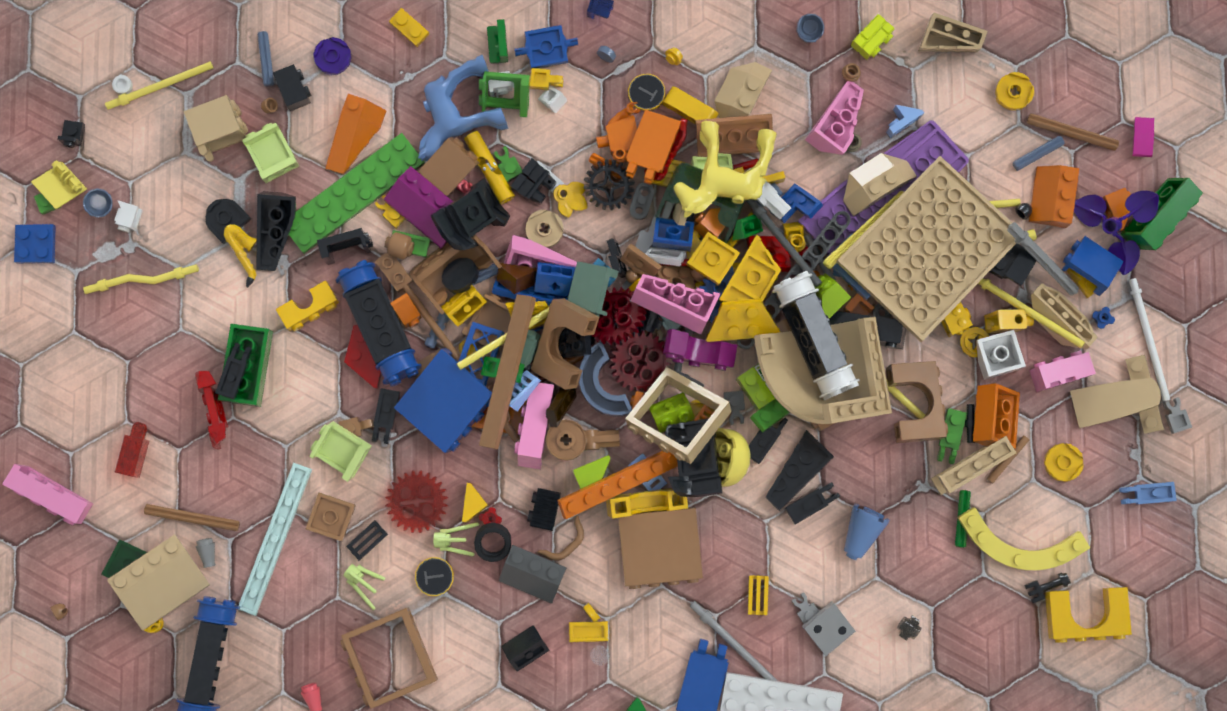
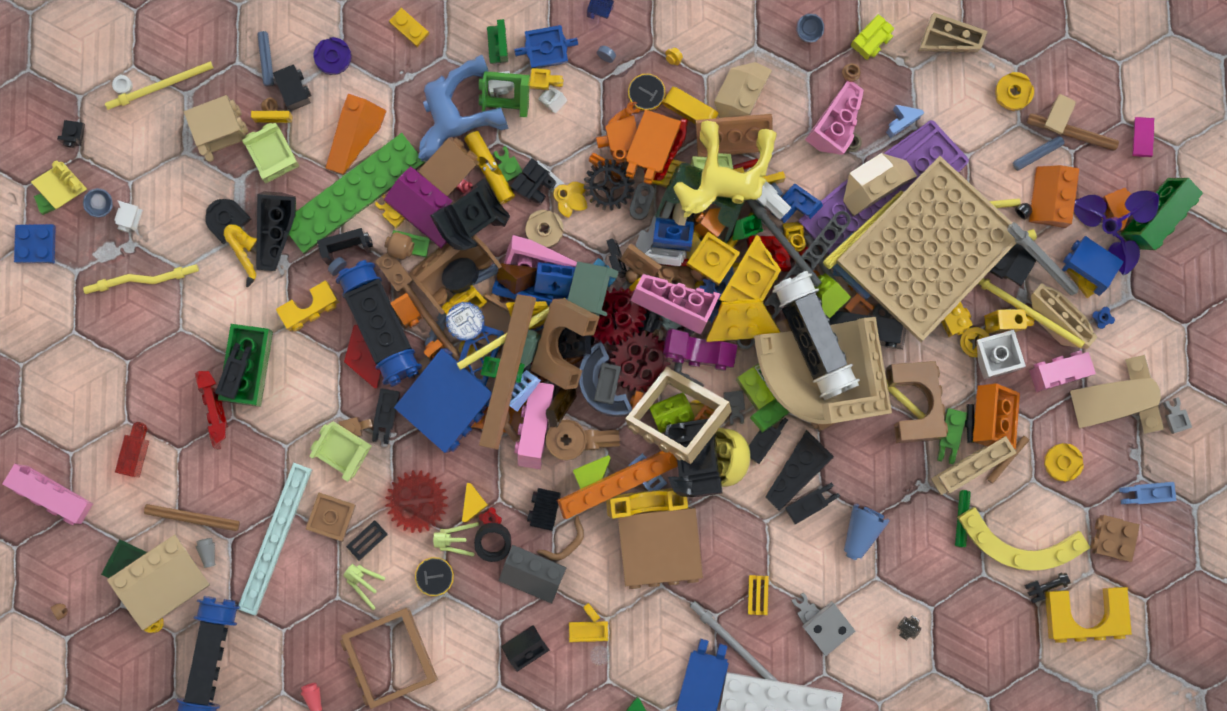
white bar [1129,278,1171,401] -> none
none -> yellow tile [251,111,293,123]
none -> sand blue tile [328,257,347,276]
none -> orange plate [424,339,445,361]
none -> tile [446,302,485,340]
none -> dark grey tile [594,363,621,405]
none -> tan slope [1044,94,1076,135]
none -> medium nougat plate [1091,515,1140,562]

